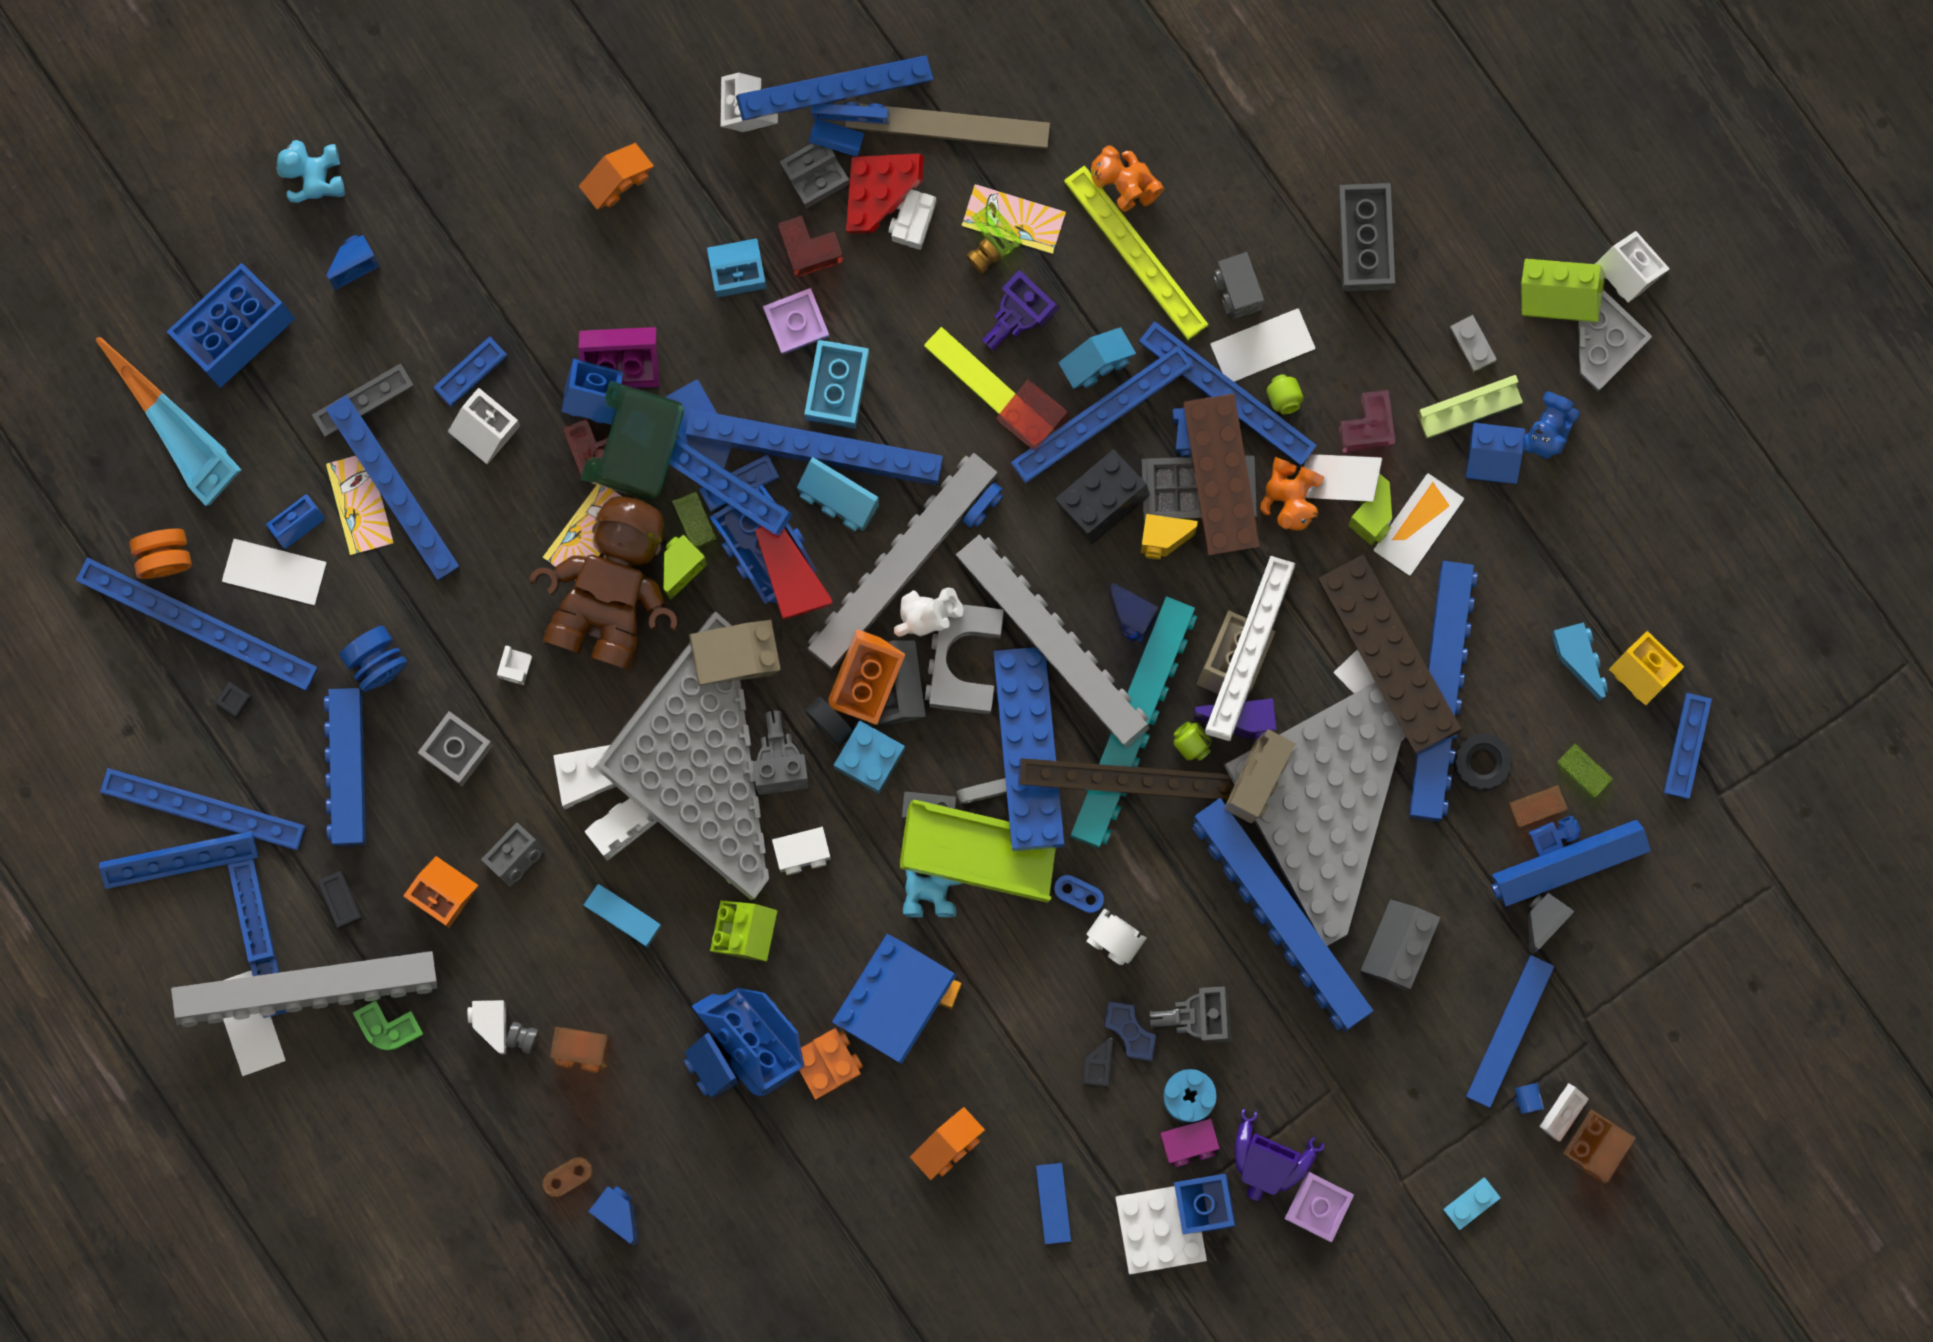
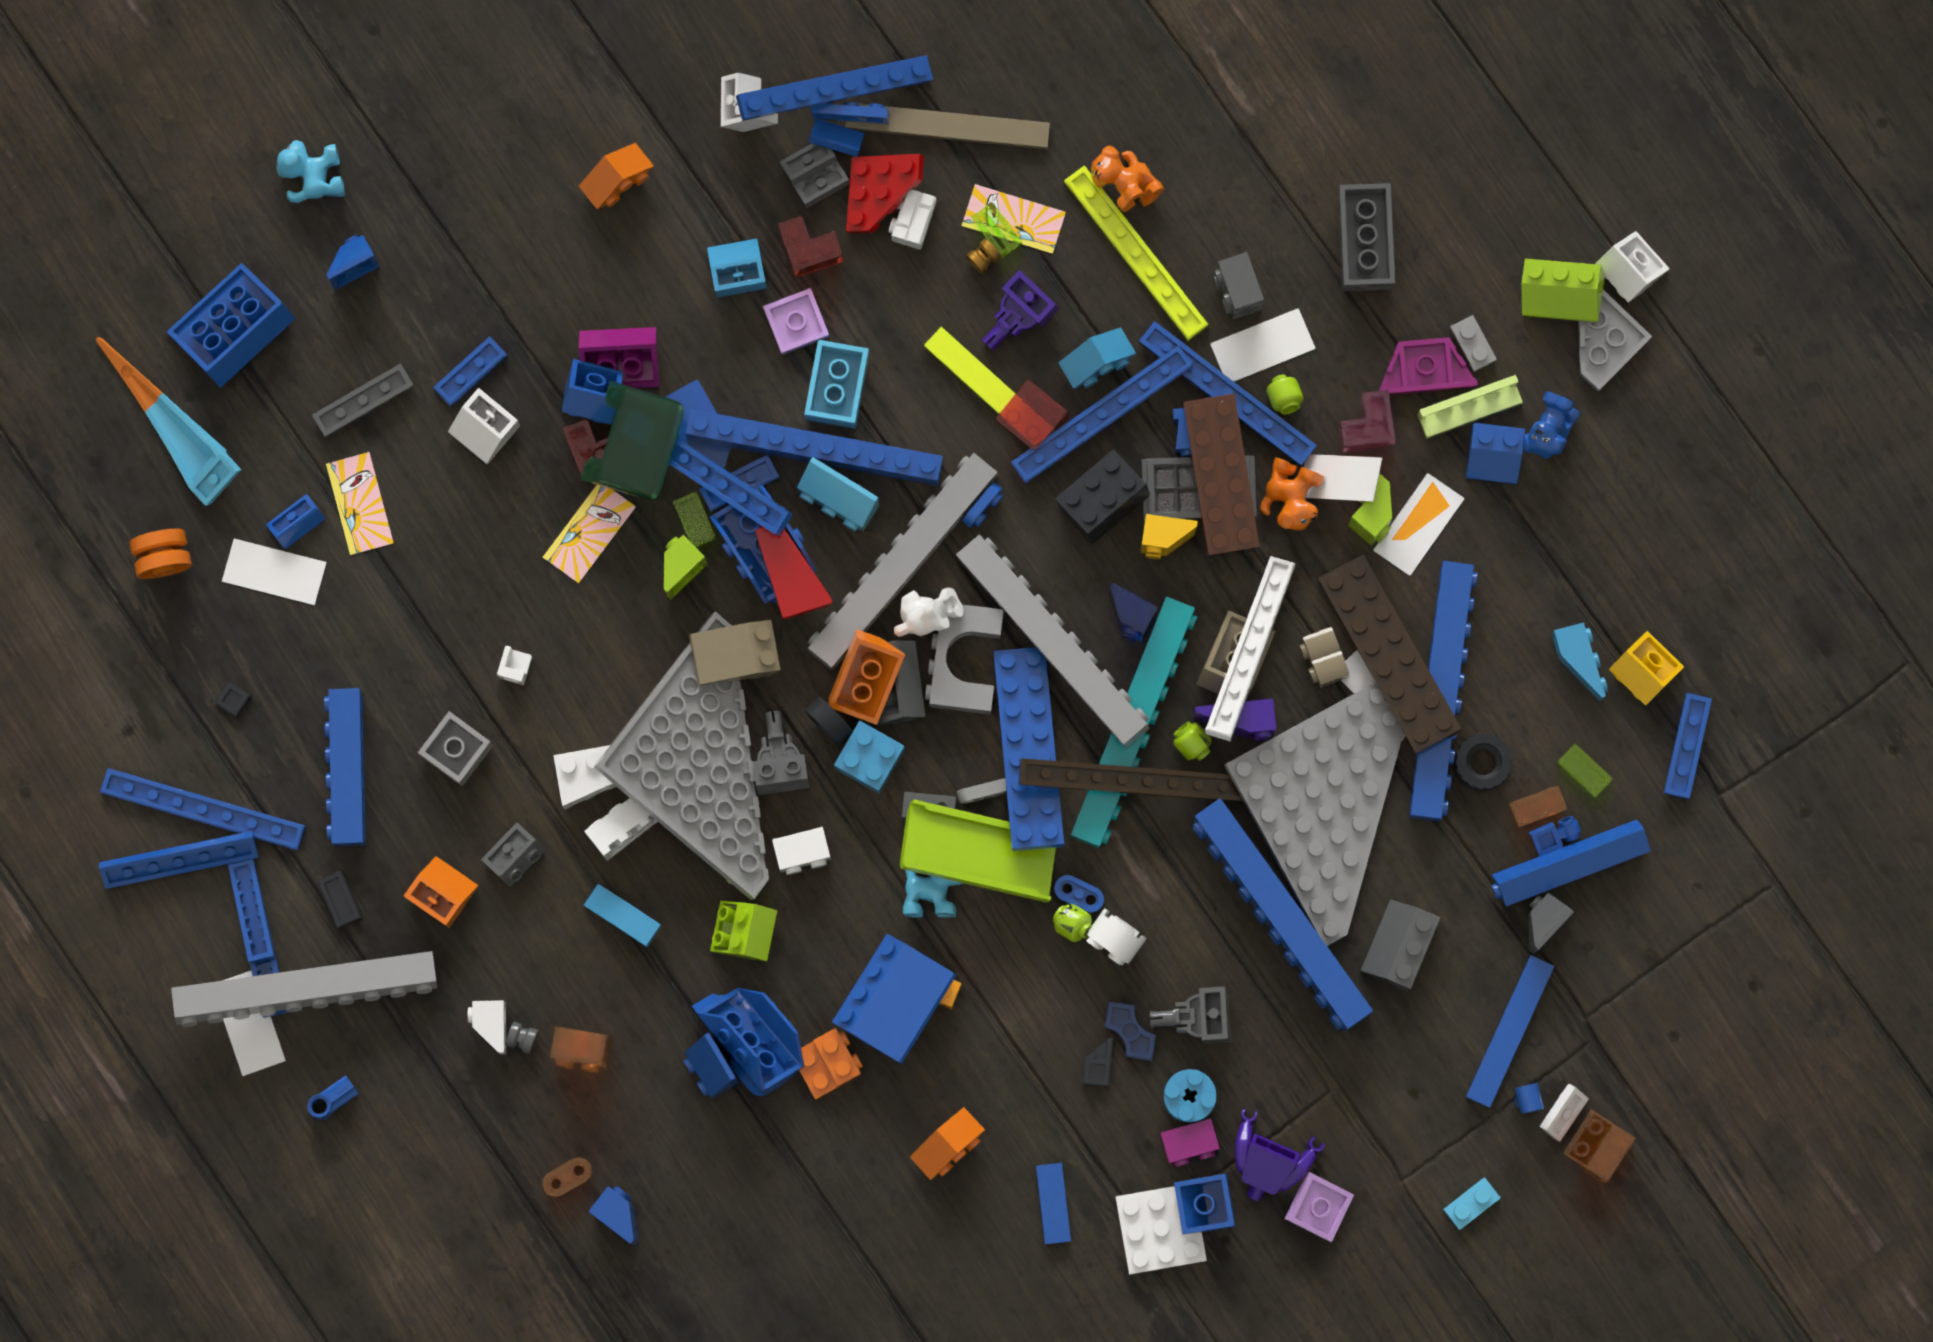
blue plate [76,557,318,691] -> none
blue plate [326,395,460,581] -> none
blue wheel [339,626,408,692] -> none
bright green plate [353,1001,424,1050] -> none
reddish brown piece [529,496,679,672] -> none
dark tan wedge [1224,729,1296,823] -> none
none -> blue piece [307,1075,359,1121]
none -> lime head [1053,904,1092,942]
none -> dark tan brick [1299,627,1350,688]
none -> magenta wing [1379,337,1478,396]

